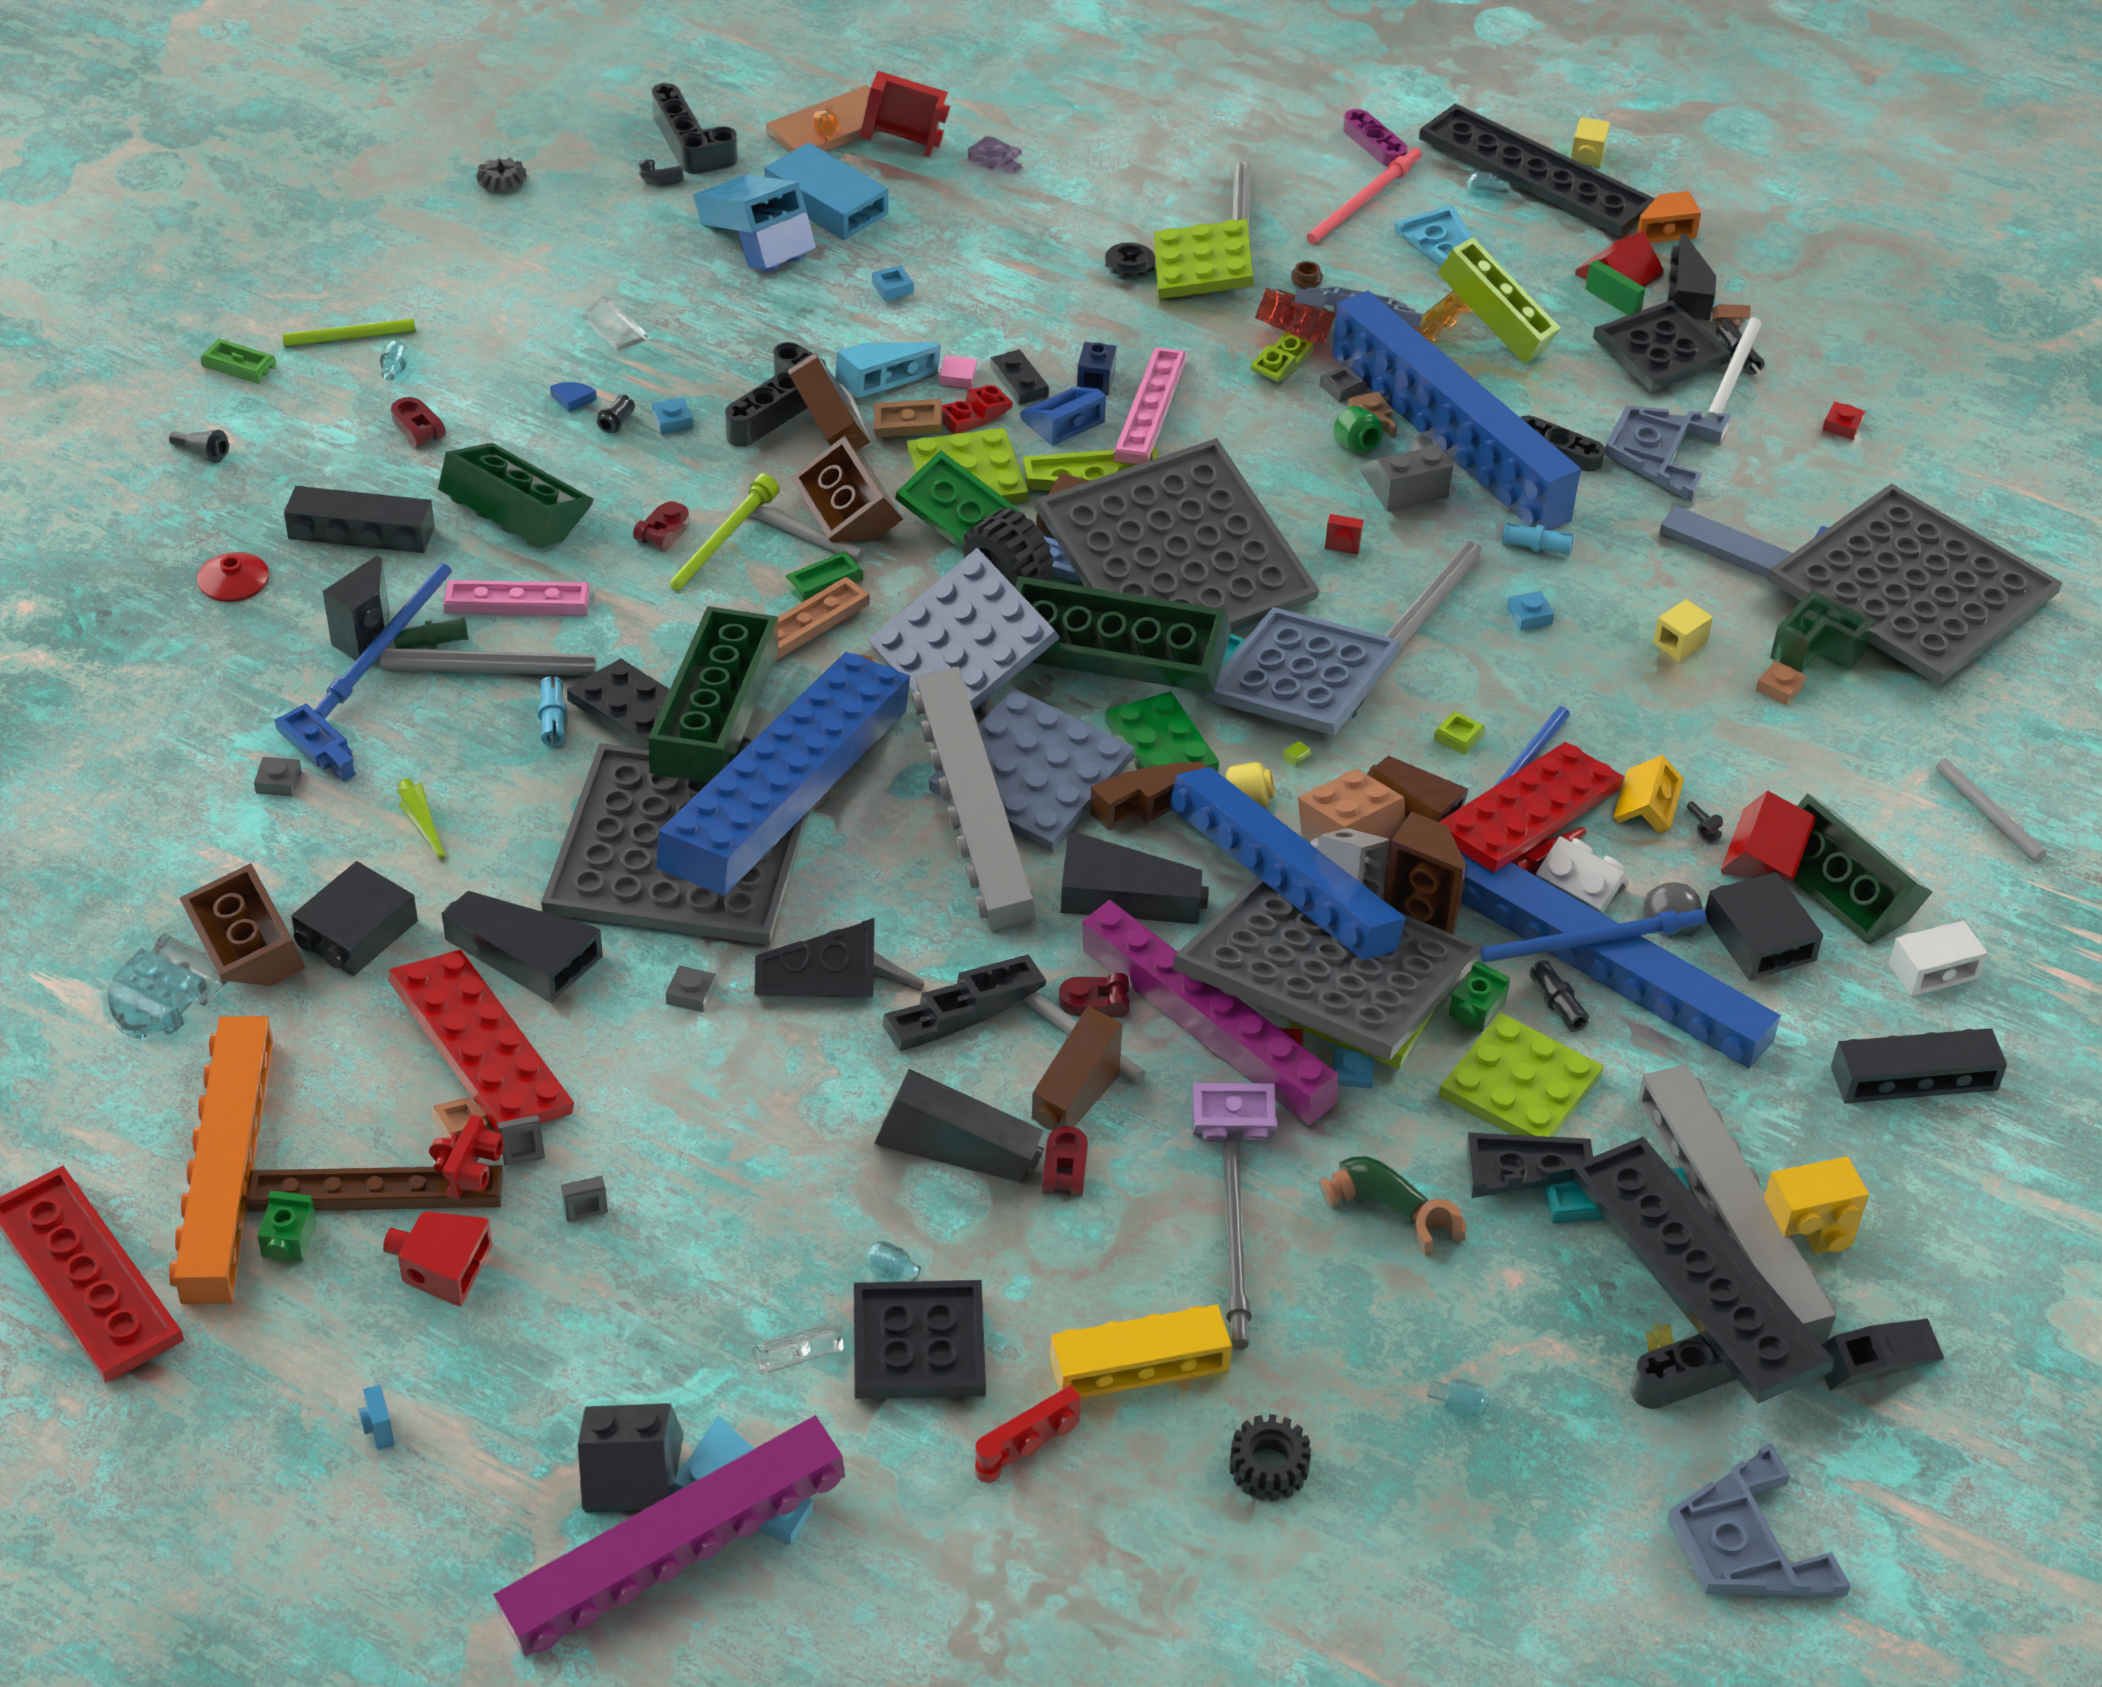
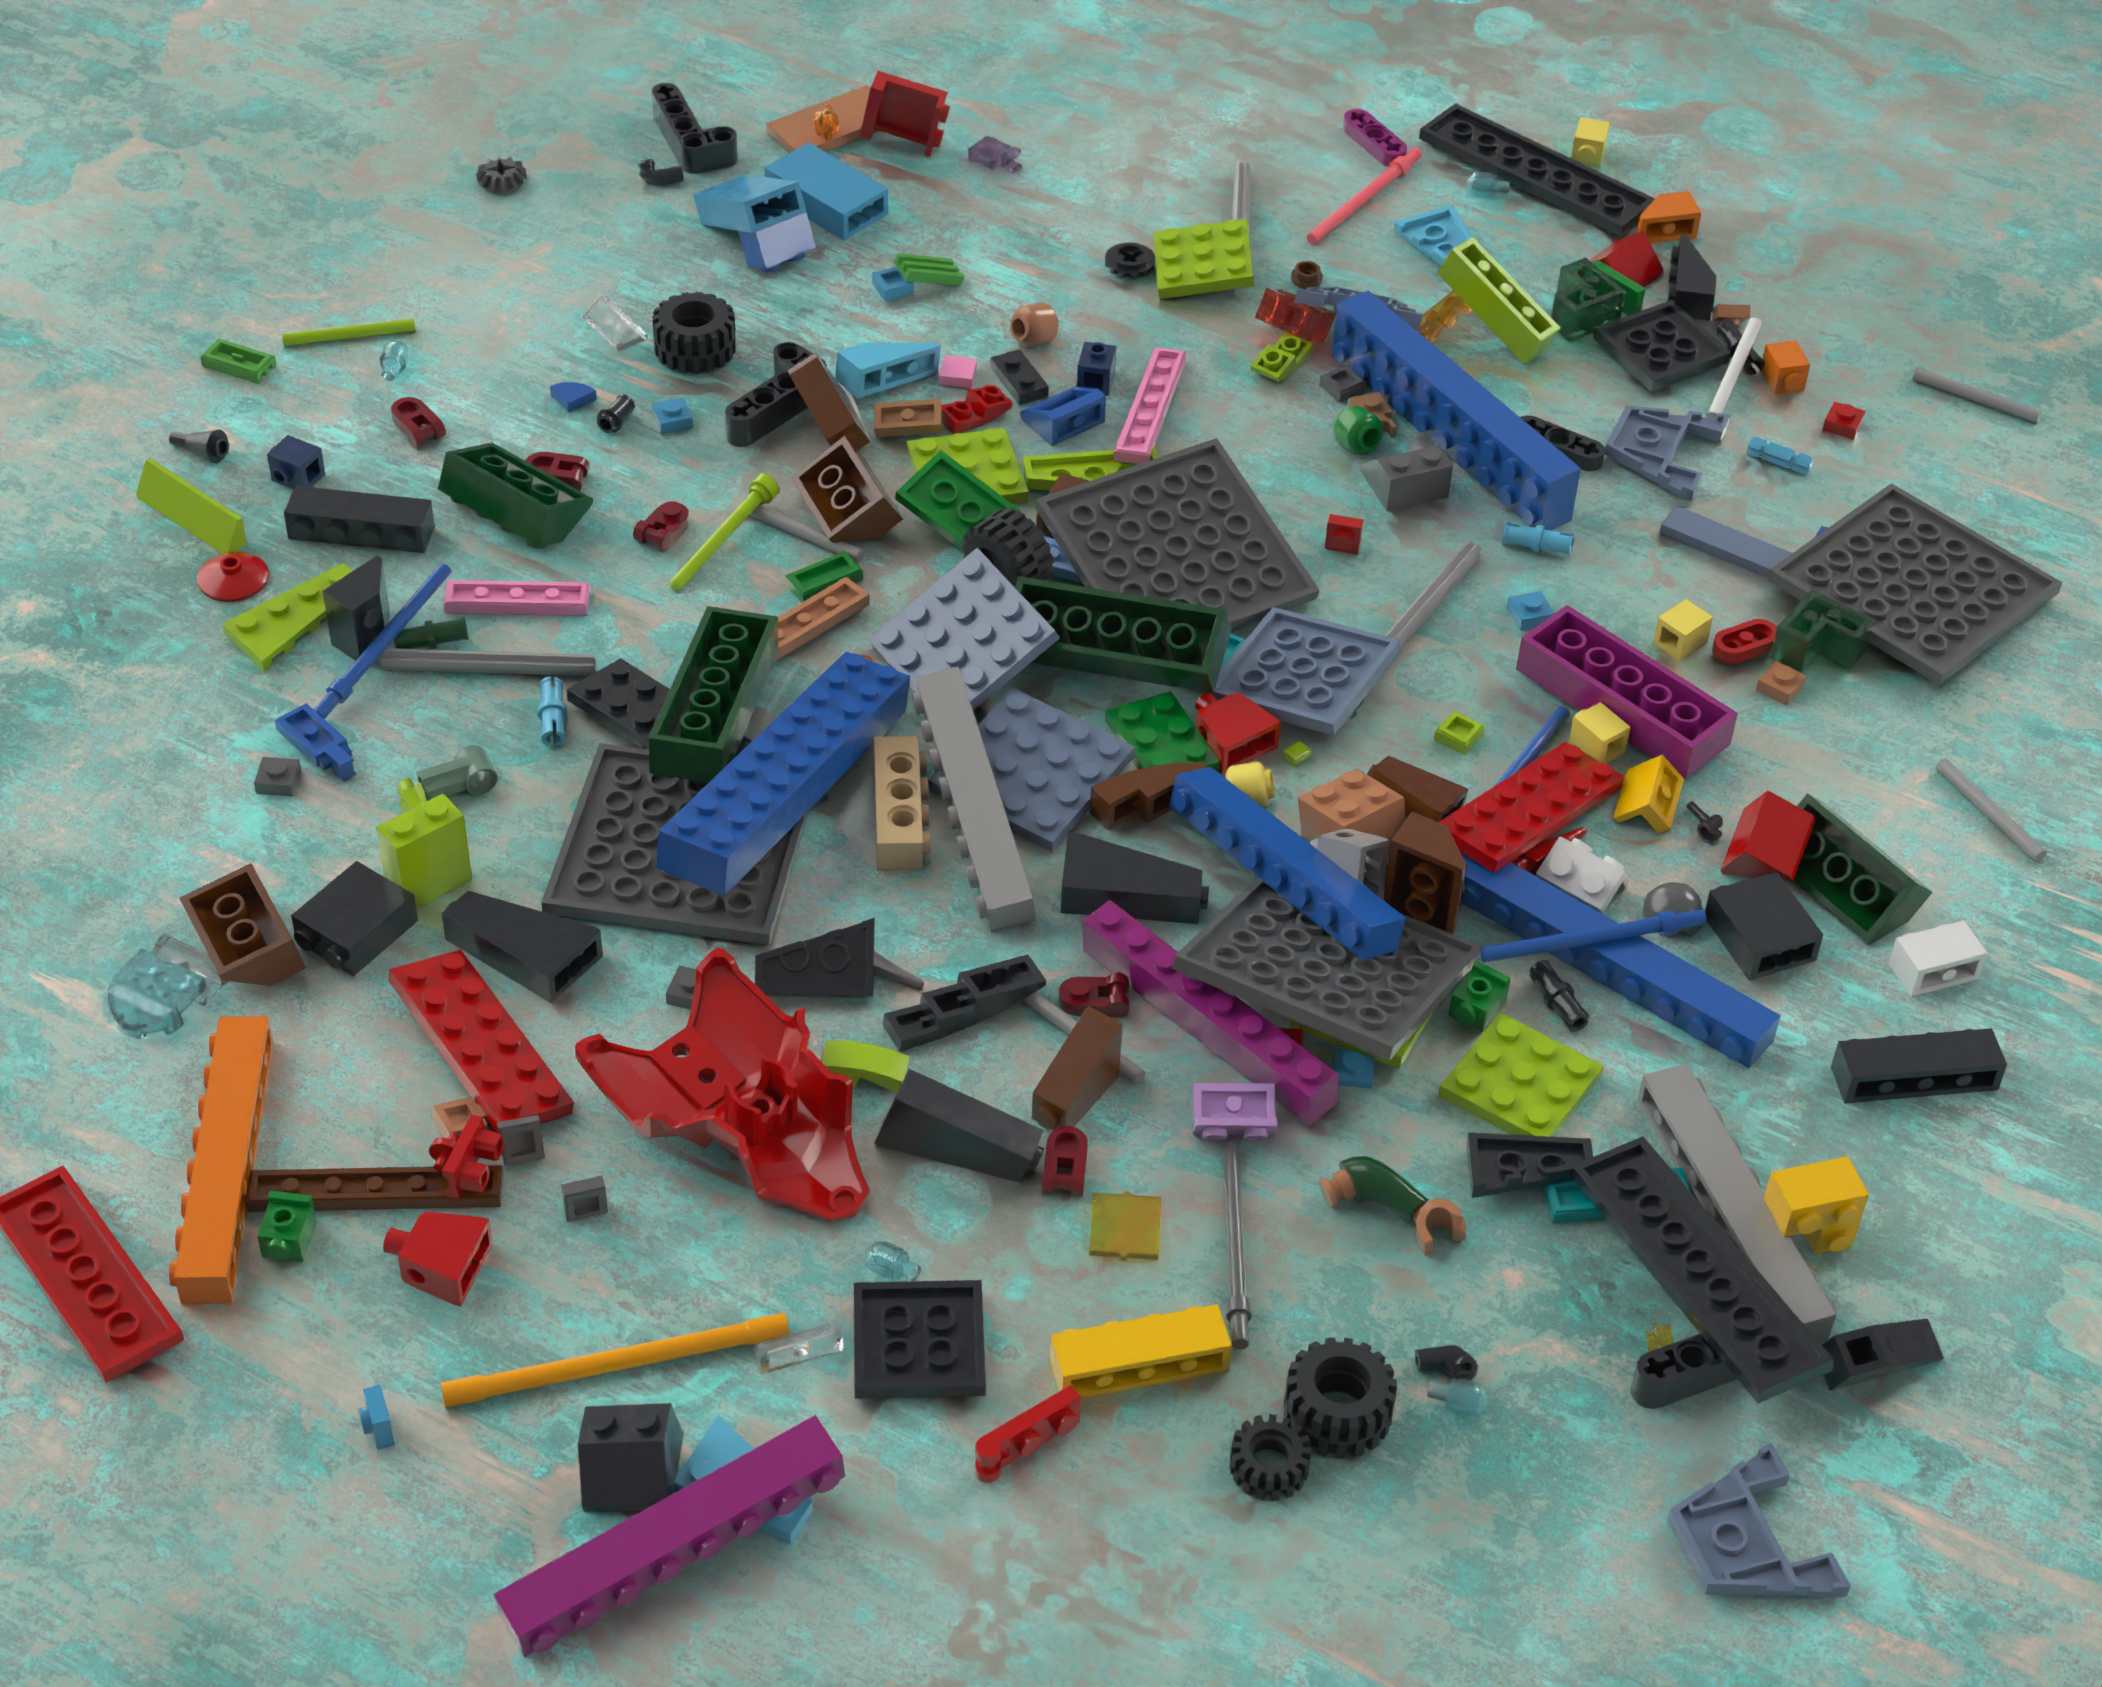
none -> lime slope [137,458,247,554]
none -> lime wing [222,562,352,672]
none -> dark blue brick [267,435,325,489]
none -> lime brick [376,794,473,908]
none -> sand green piece [416,745,498,801]
none -> light orange piece [440,1312,789,1408]
none -> dark red plate [525,452,590,491]
none -> red piece [575,947,870,1222]
none -> black tyre [652,292,736,374]
none -> lime slope [820,1040,910,1093]
none -> tan brick [874,736,930,870]
none -> bright green tile [894,253,965,286]
none -> nougat head [1010,302,1059,347]
none -> clear yellow piece [1089,1191,1161,1261]
none -> red torso [1195,692,1281,775]
none -> black tyre [1283,1337,1397,1458]
none -> black arm [1414,1345,1478,1382]
none -> magenta brick [1516,605,1738,780]
none -> clear green brick [1551,258,1626,342]
none -> light yellow brick [1569,702,1631,763]
none -> red plate [1712,619,1779,664]
none -> medium azure axle [1747,436,1813,475]
none -> orange brick [1761,341,1811,394]
none -> light grey bar [1912,367,2042,424]

